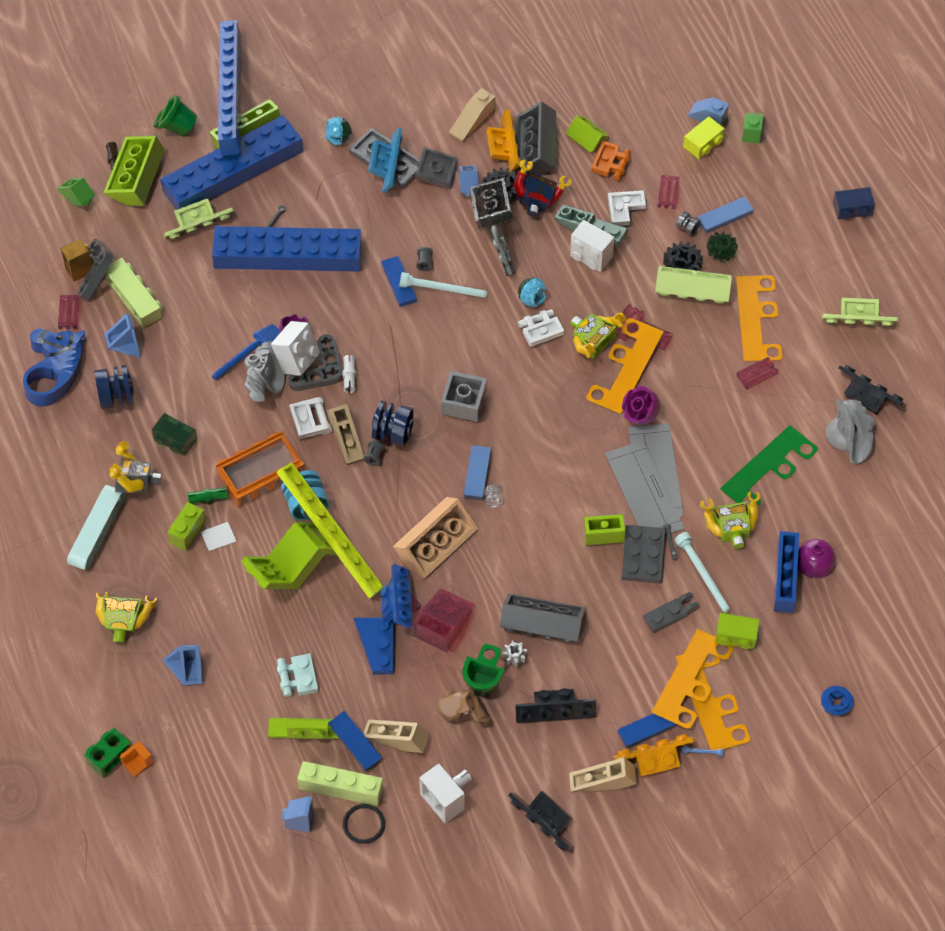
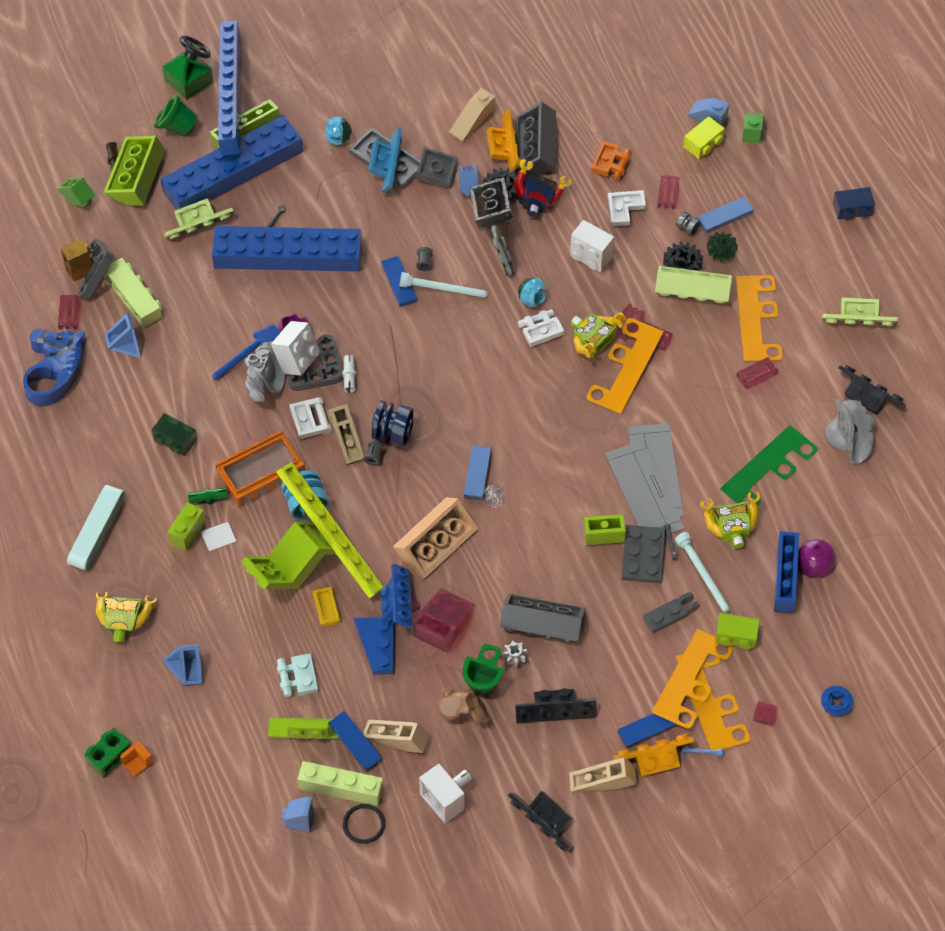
dark blue wheel [94,365,134,410] -> none
torso [109,441,161,493] -> none
light grey brick [441,371,487,422] -> none
sand green slope [554,205,628,246] -> none
lime panel [566,116,610,153] -> none
magenta cylinder [622,386,661,425] -> none
none -> green piece [162,36,213,100]
none -> yellow tile [312,586,341,628]
none -> clear pink tile [753,701,777,726]

